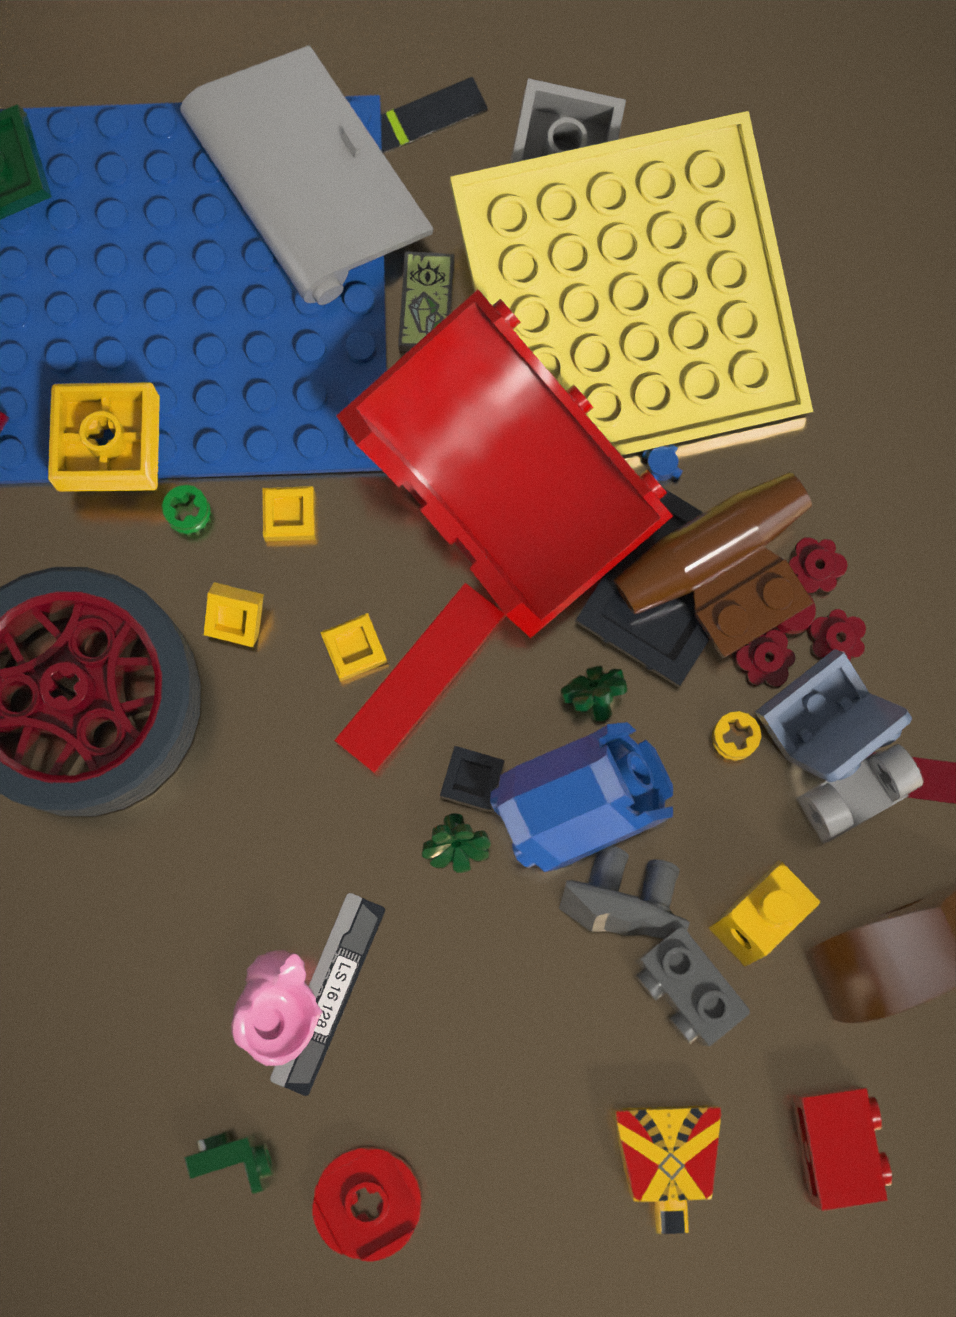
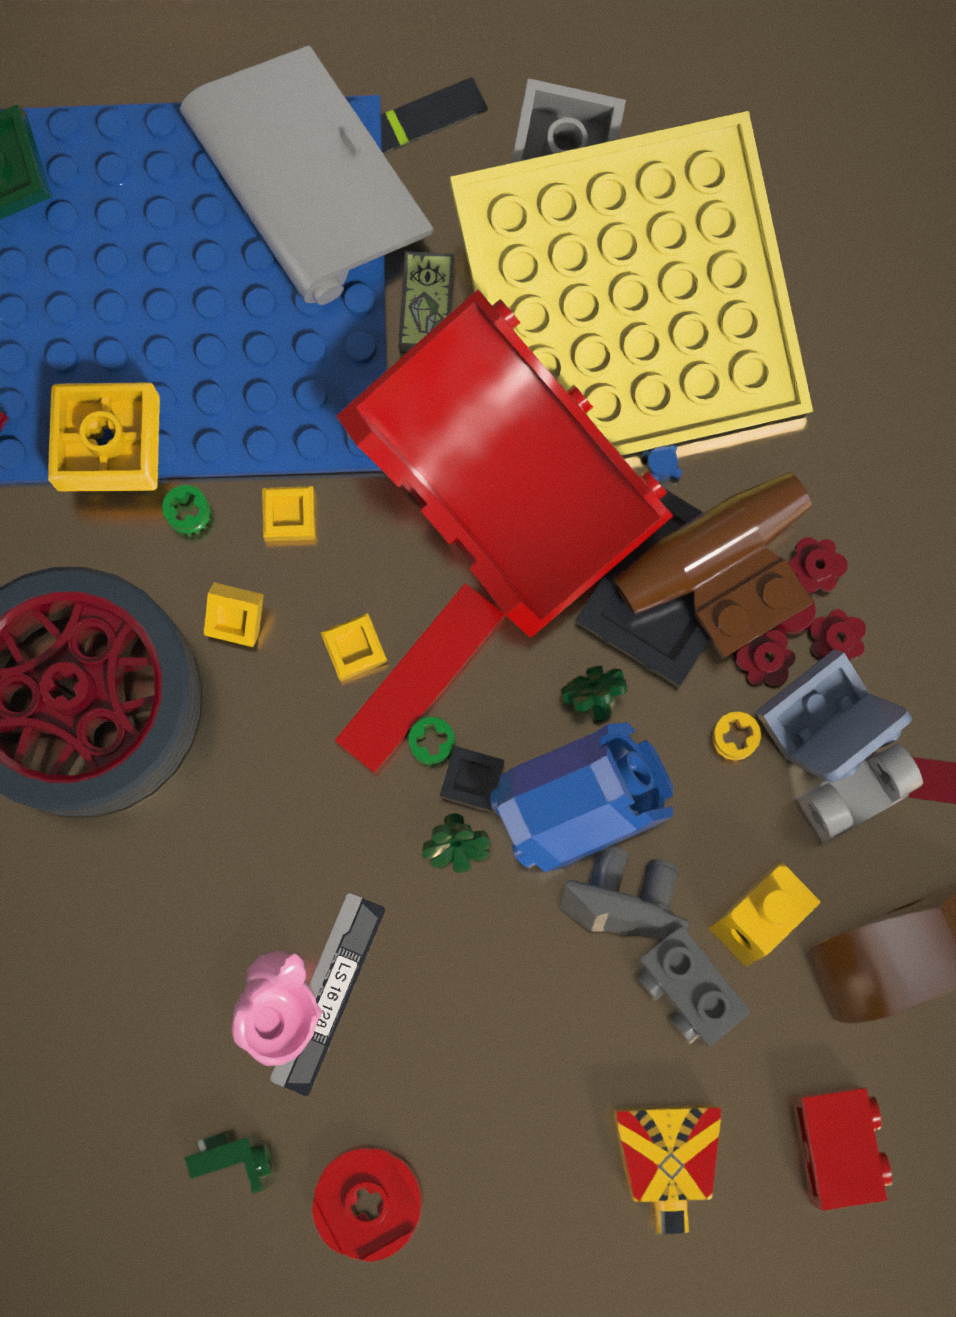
none -> green bush [409,717,455,766]

